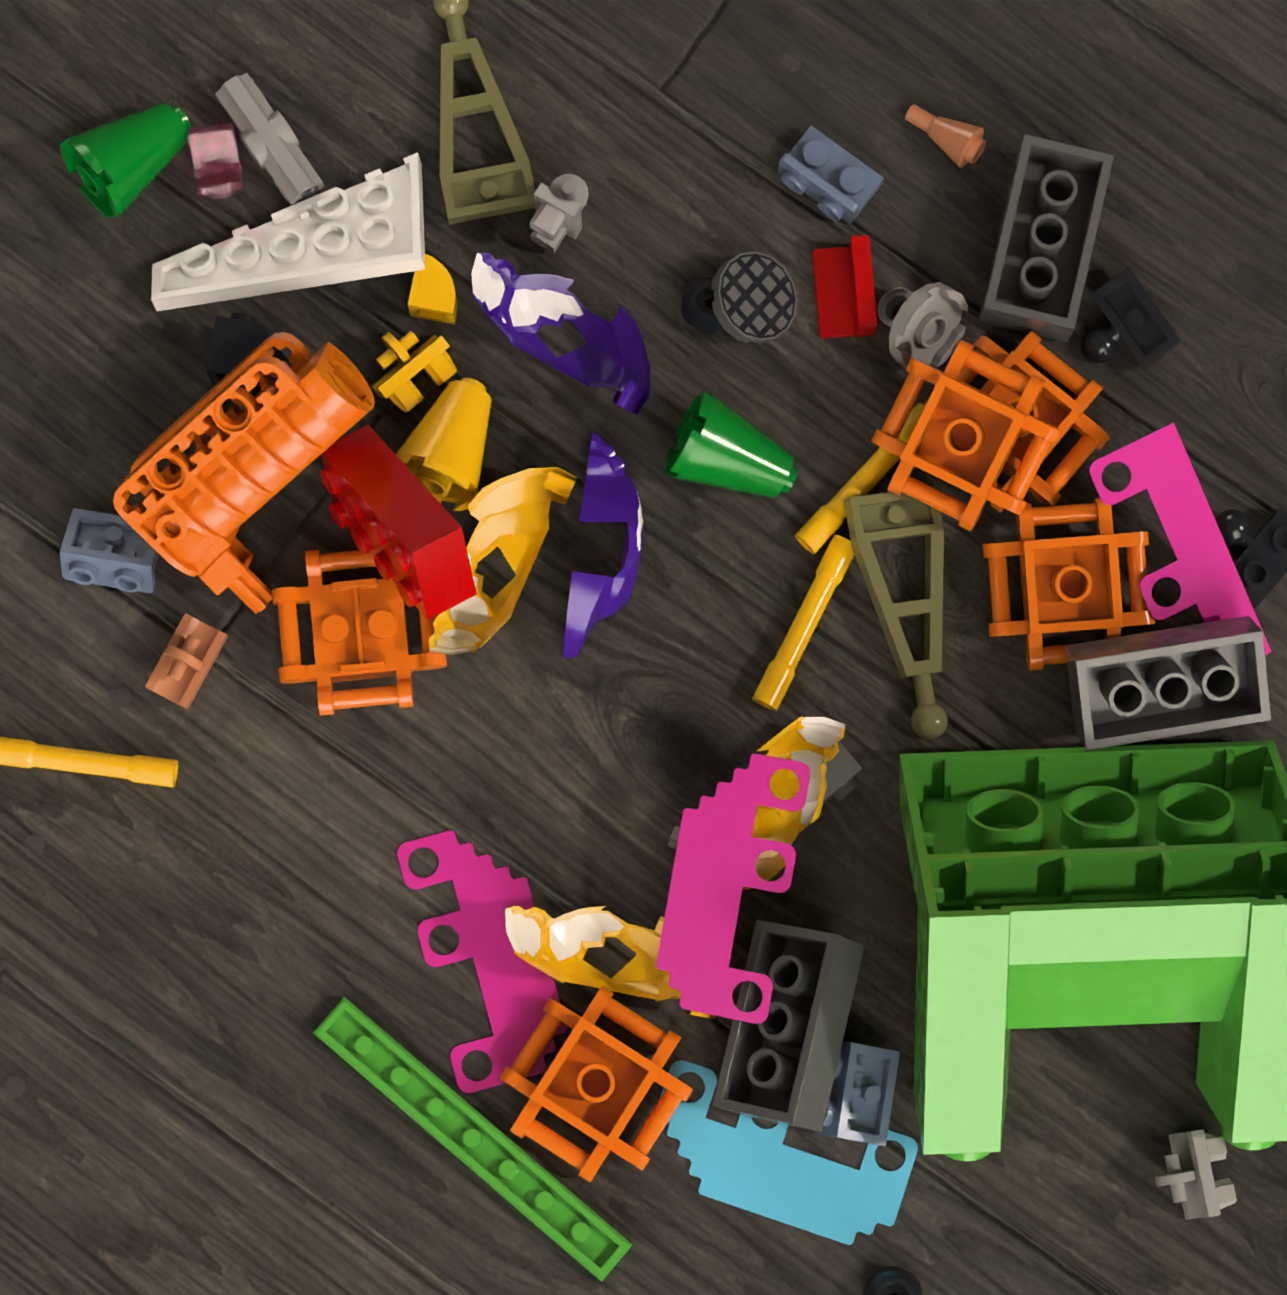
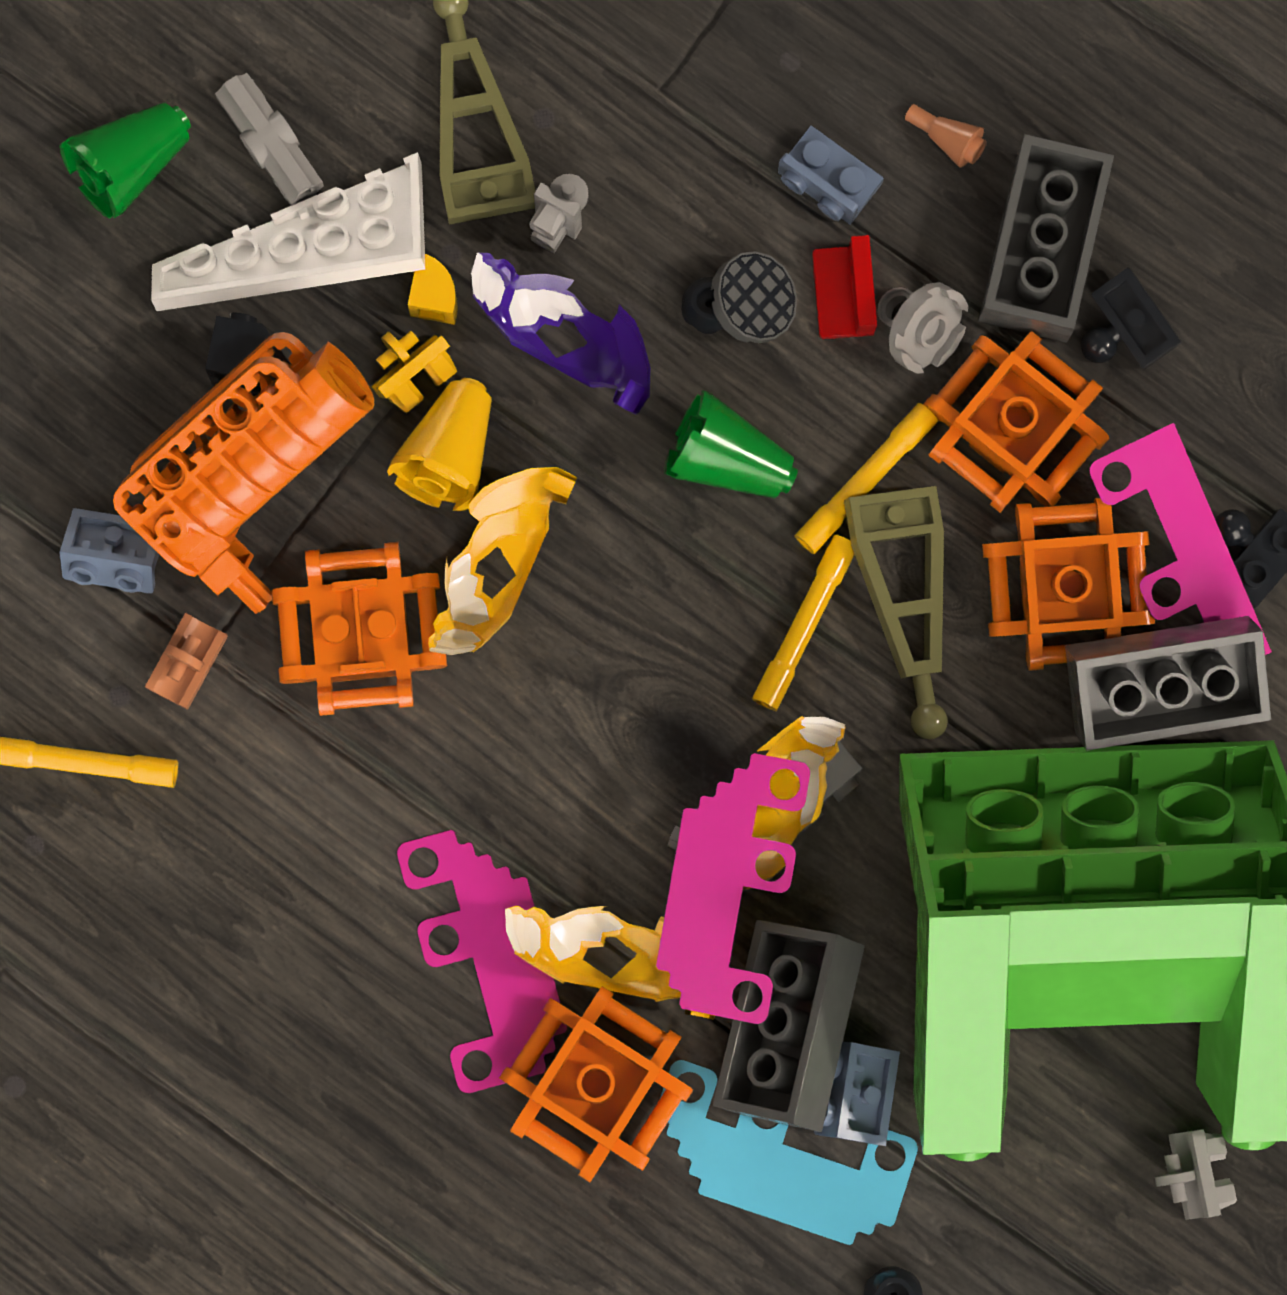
clear pink bracket [187,123,243,199] -> none
bright green tile [313,997,633,1282] -> none
red piece [320,425,477,620] -> none
dark purple animal [563,432,644,658] -> none
orange brick [871,339,1063,532] -> none

